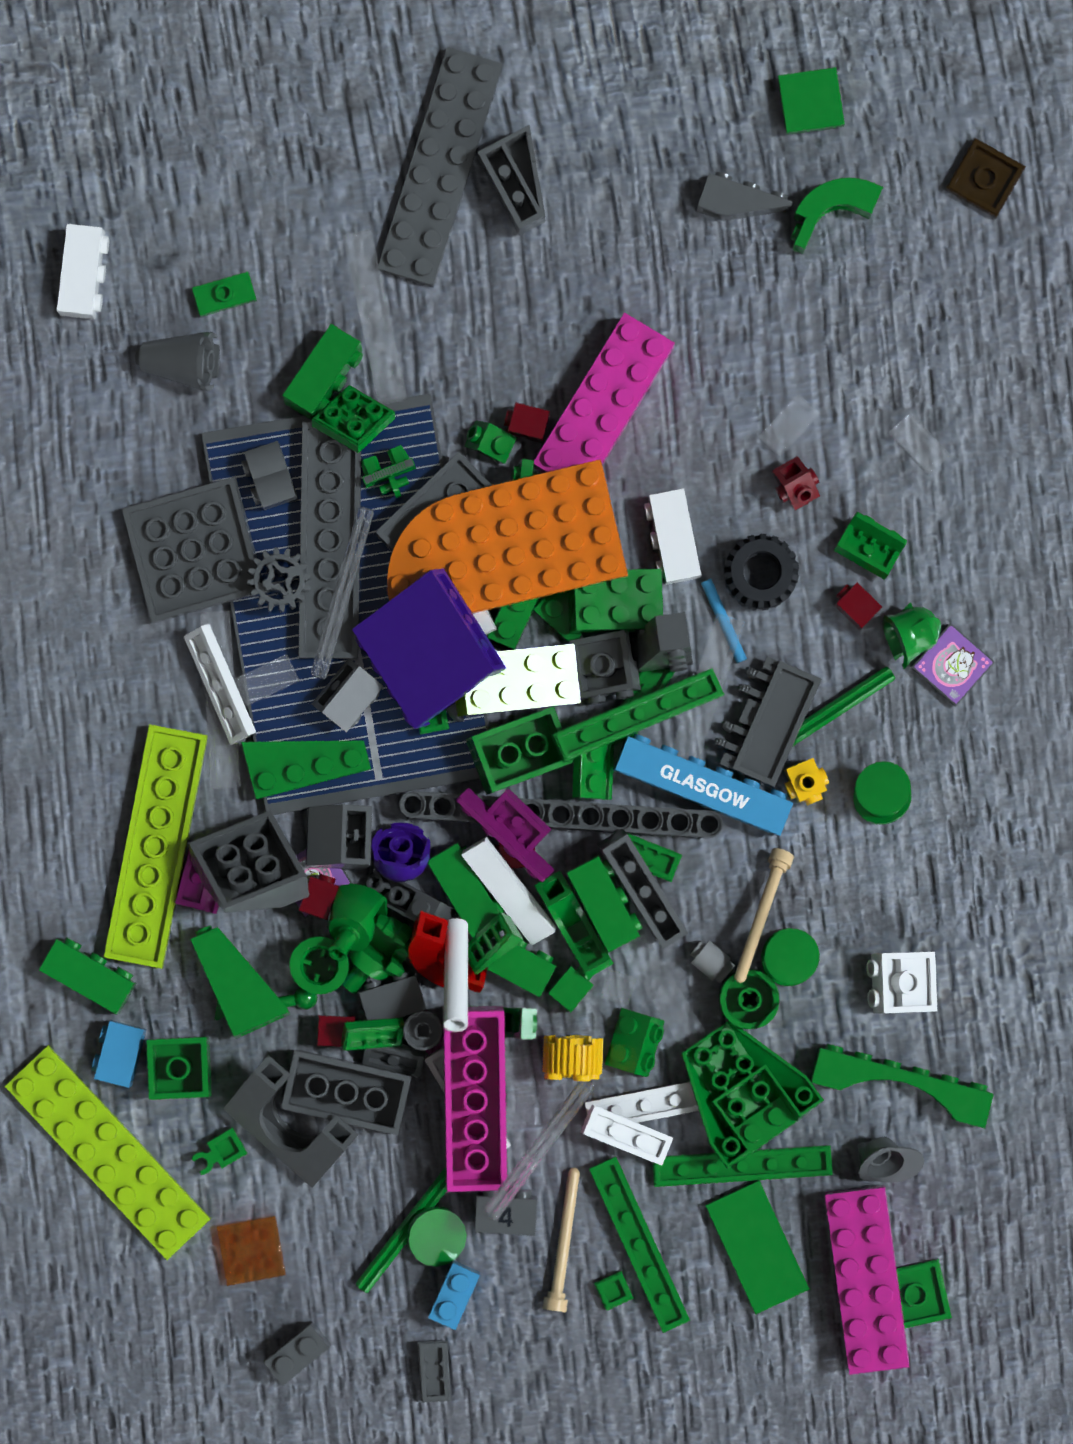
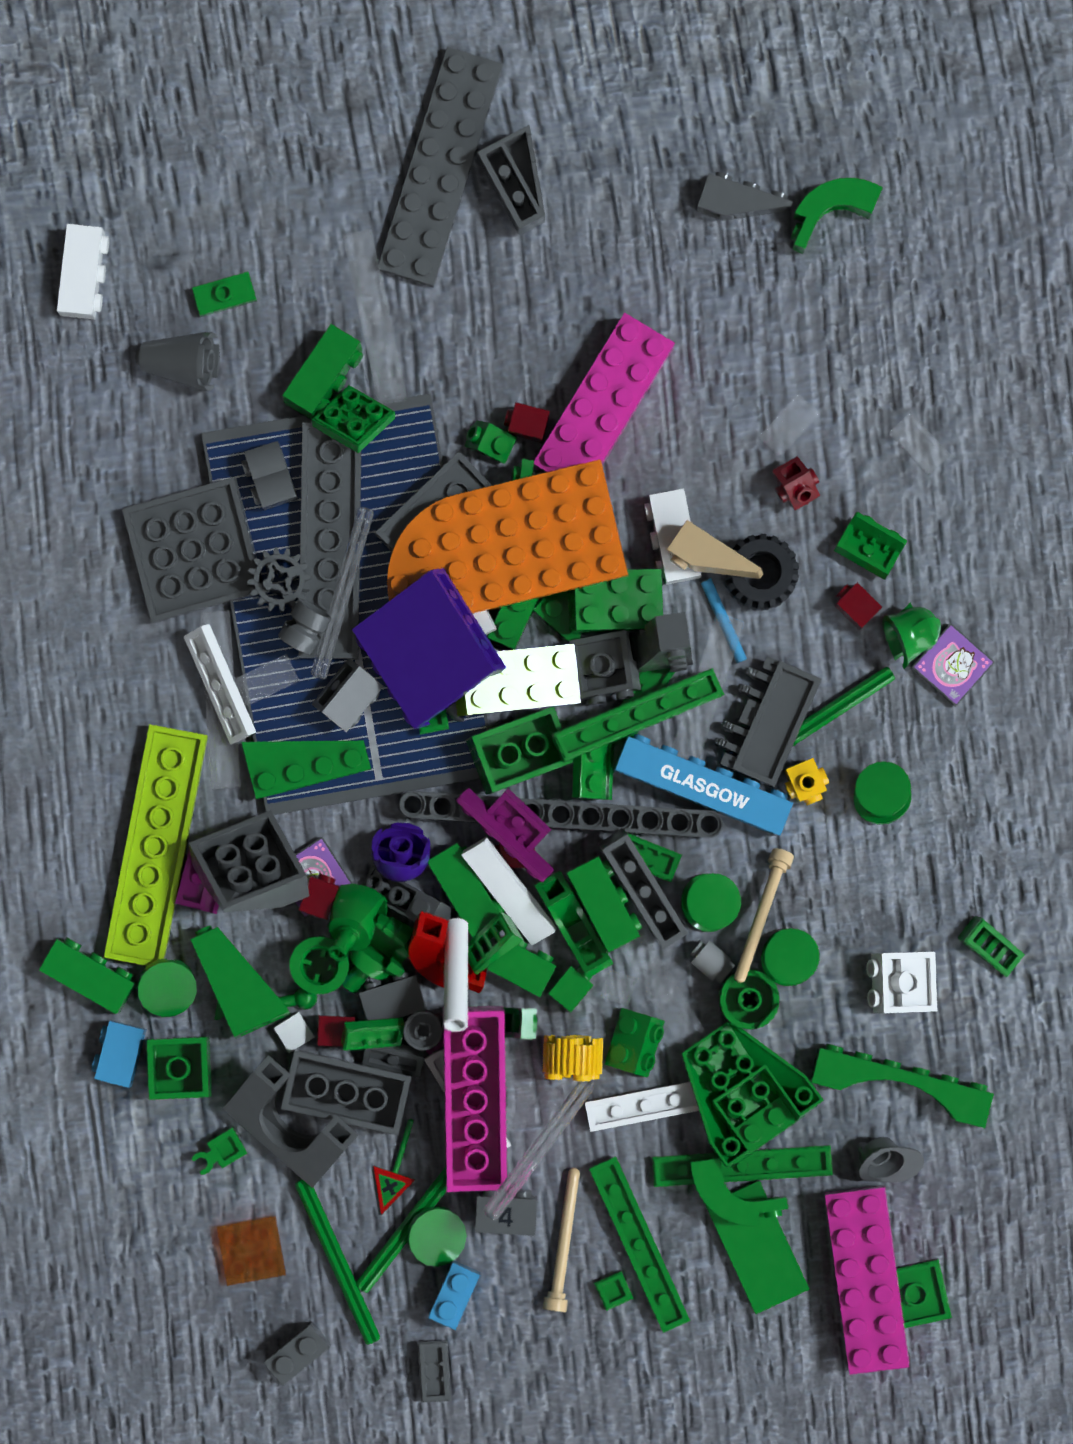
lime plate [4,1045,212,1260] -> none
dark grey slope [306,804,372,870] -> none
green hips [361,445,416,498] -> none
white plate [581,1105,673,1165] -> none
green tile [778,67,845,135] -> none
dark brown tile [945,138,1026,219] -> none
none -> green tile [137,958,197,1017]
none -> white tile [274,1012,315,1053]
none -> dark grey wheel [278,599,332,655]
none -> green axle [295,1179,380,1345]
none -> piece [373,1119,415,1215]
none -> tan slope [667,520,763,579]
none -> green hat [681,873,741,932]
none -> green arch [689,1157,788,1226]
none -> green slope [958,916,1025,978]

